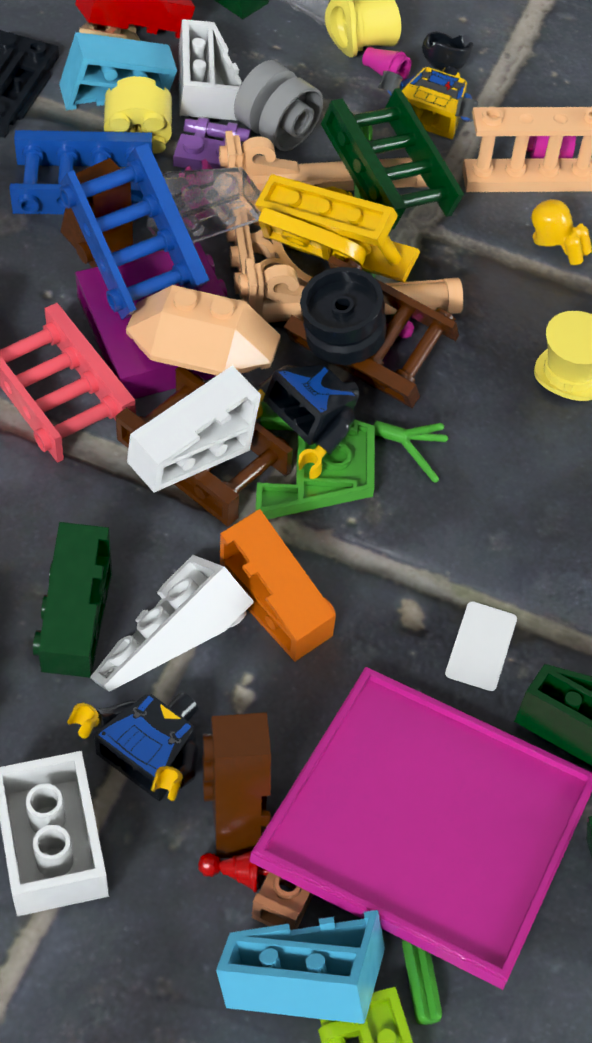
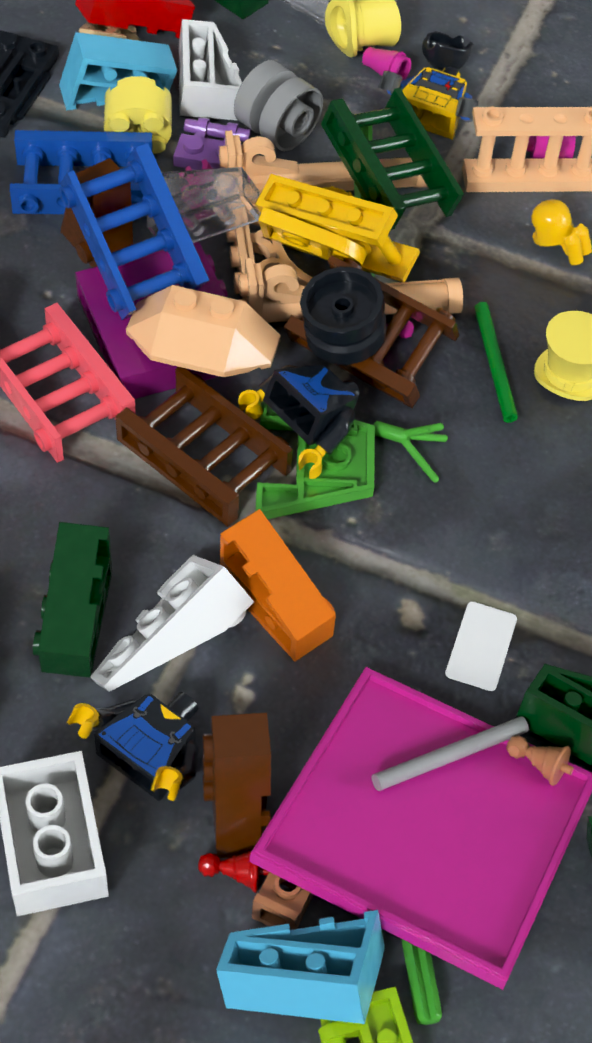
white wedge [127,365,261,492] -> none
none -> light grey bar [372,716,529,791]
none -> green piece [474,302,518,423]
none -> nougat piece [506,735,574,786]

